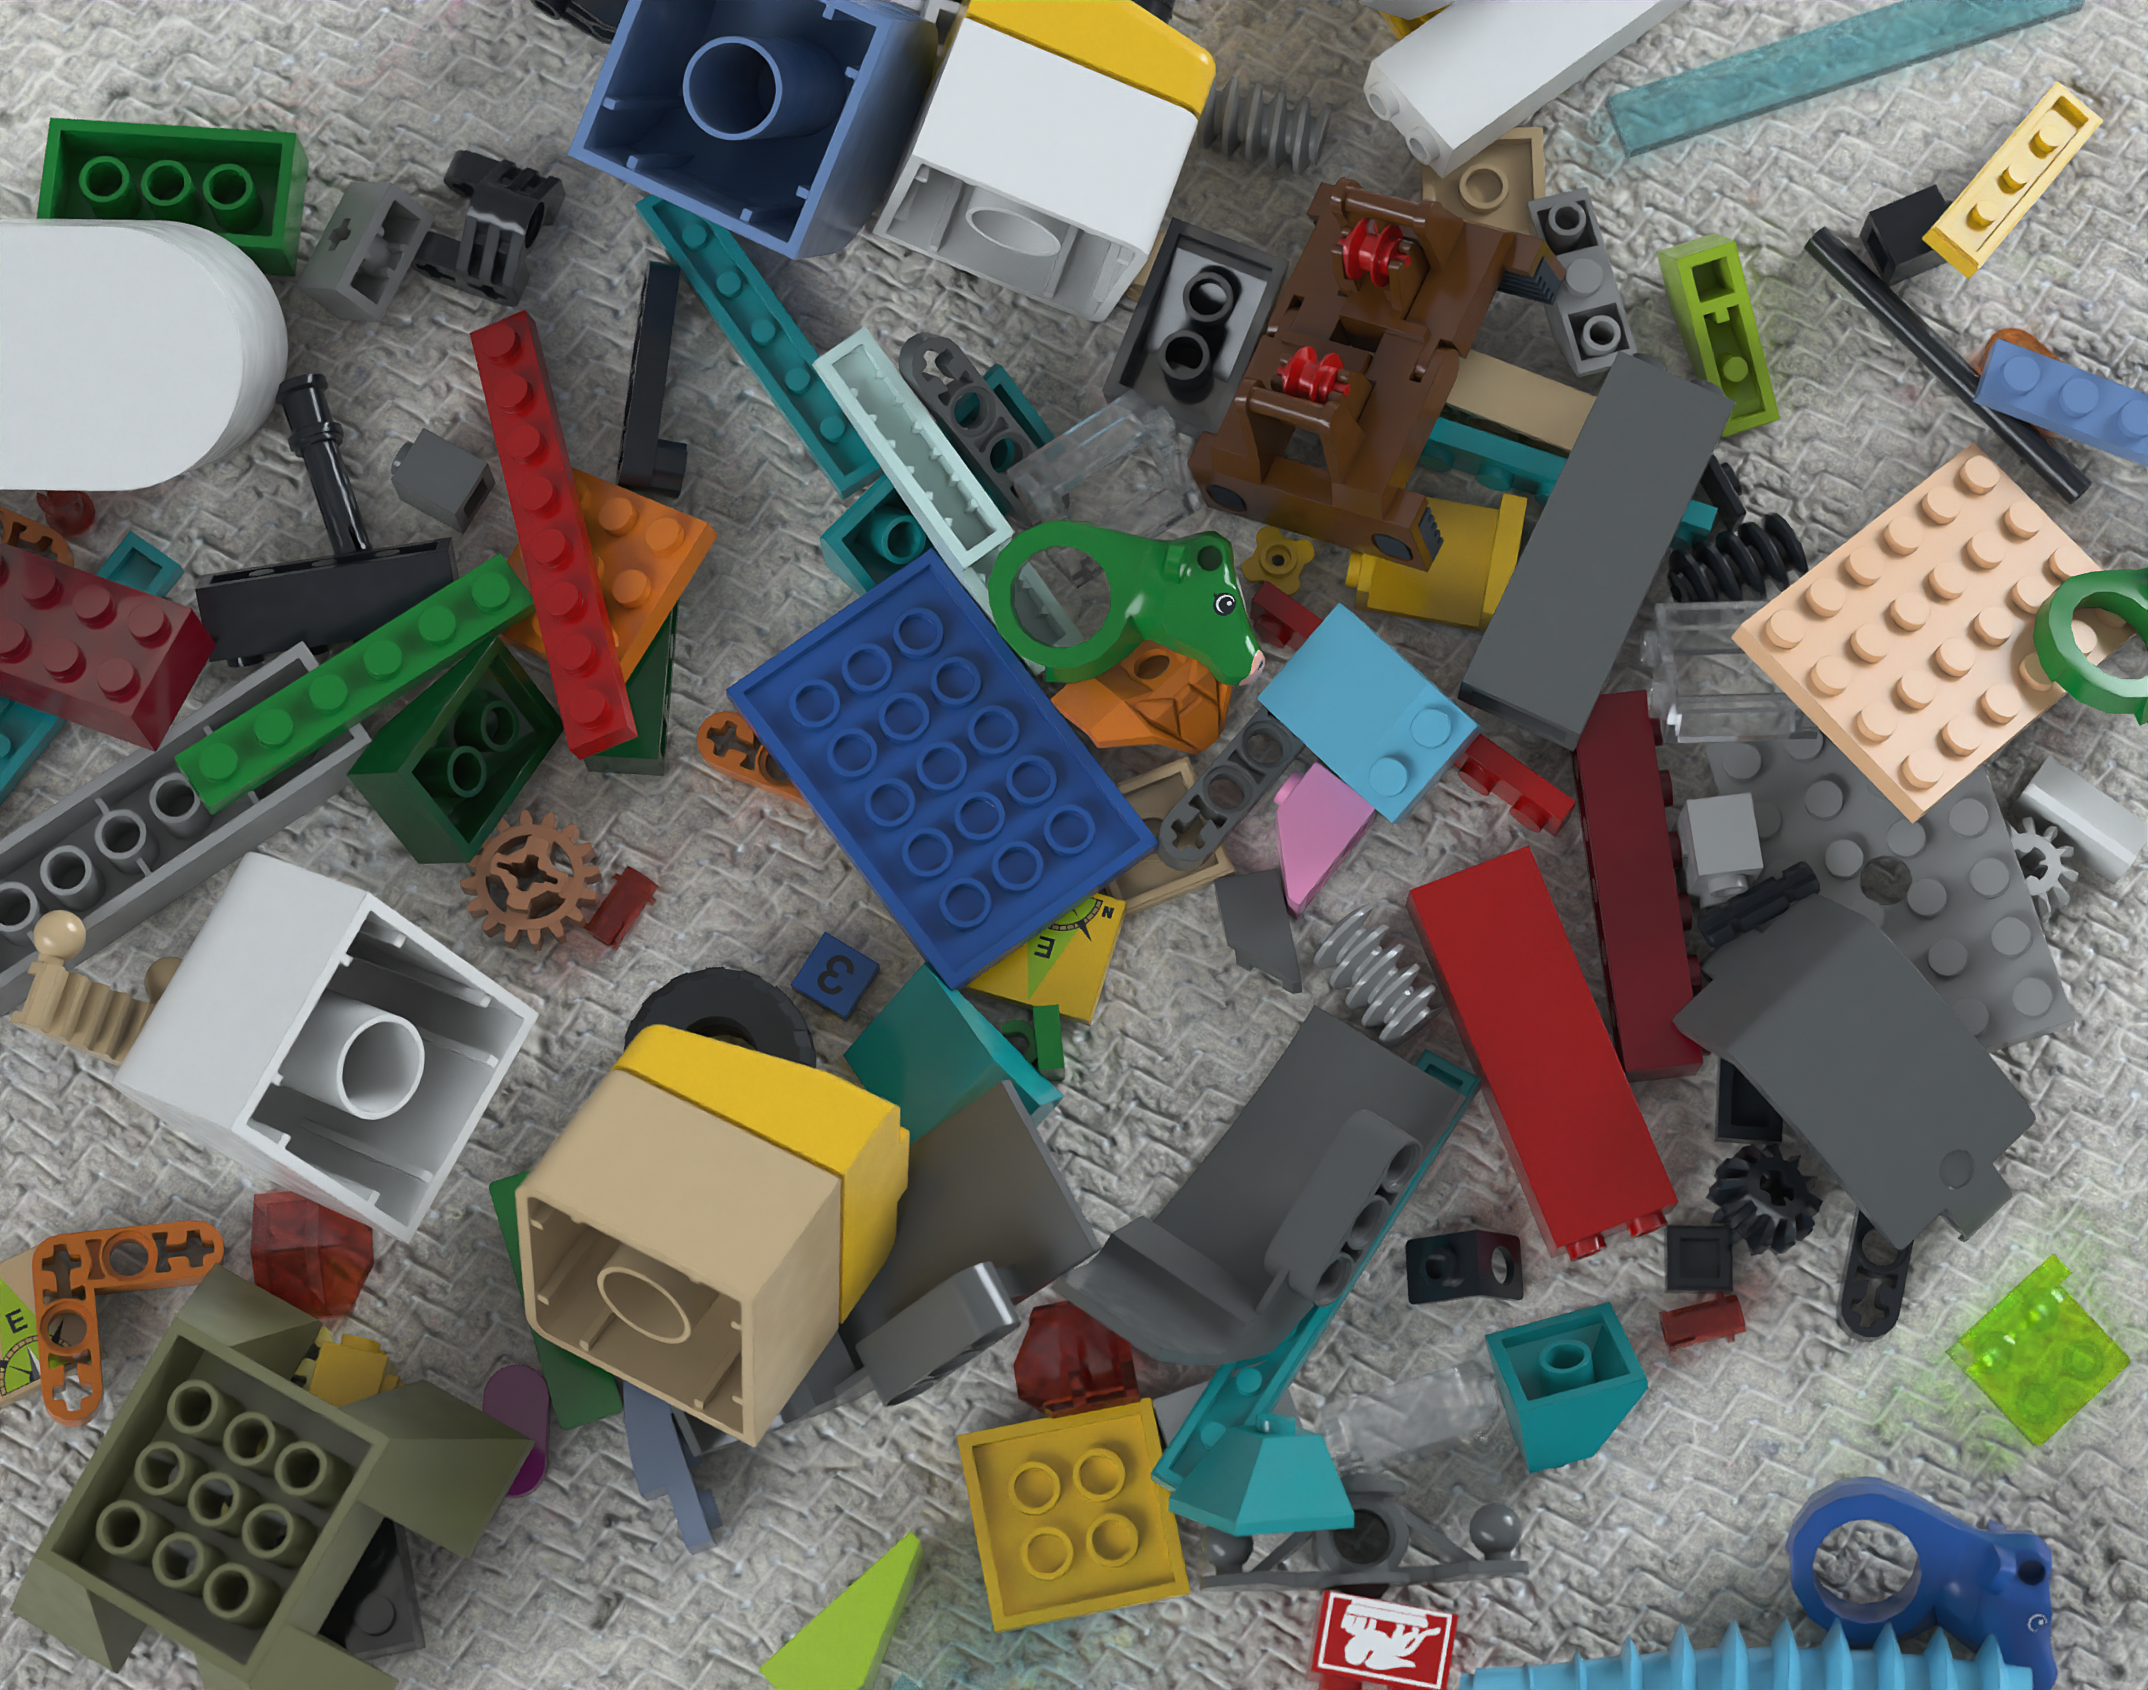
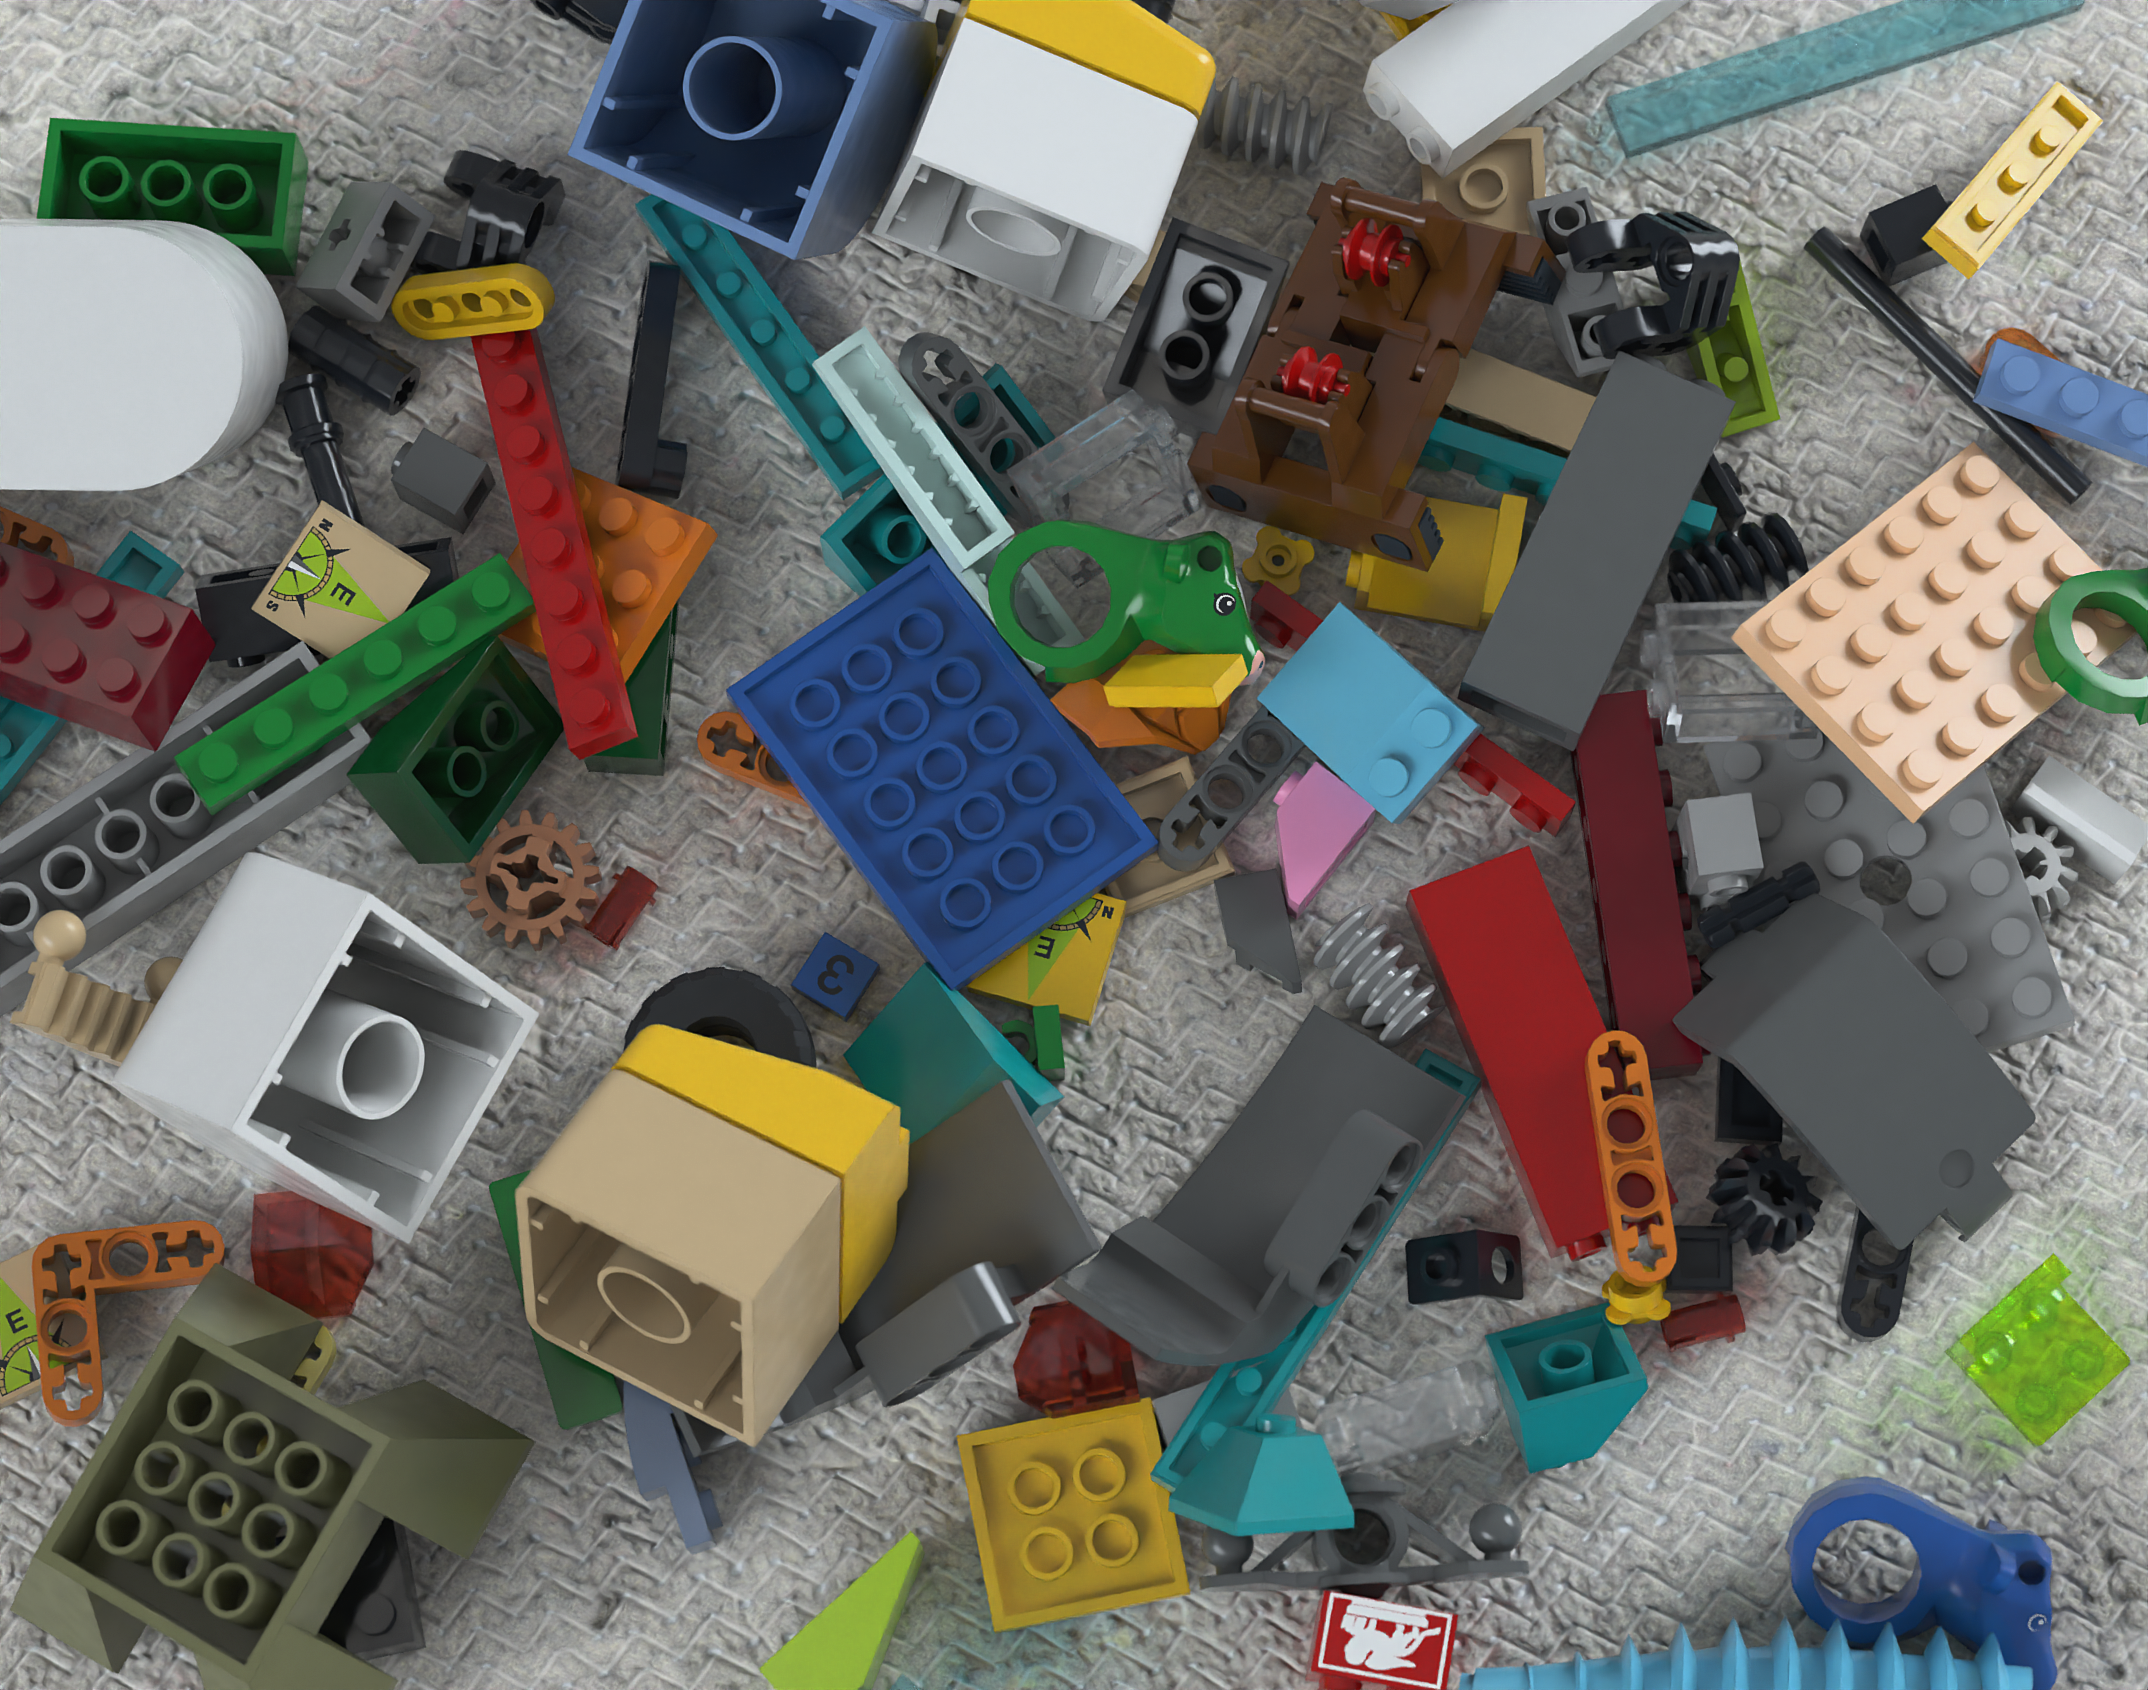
clear red pin [36,490,96,538] -> none
yellow brick [308,1334,405,1408] -> none
magenta tile [482,1364,552,1498] -> none
none -> tan tile [251,500,431,659]
none -> black axle [288,305,421,416]
none -> yellow plate [391,263,555,340]
none -> yellow tile [1103,654,1248,708]
none -> black piece [1565,211,1740,359]
none -> orange beam [1585,1030,1677,1287]
none -> yellow plate [1601,1265,1671,1325]

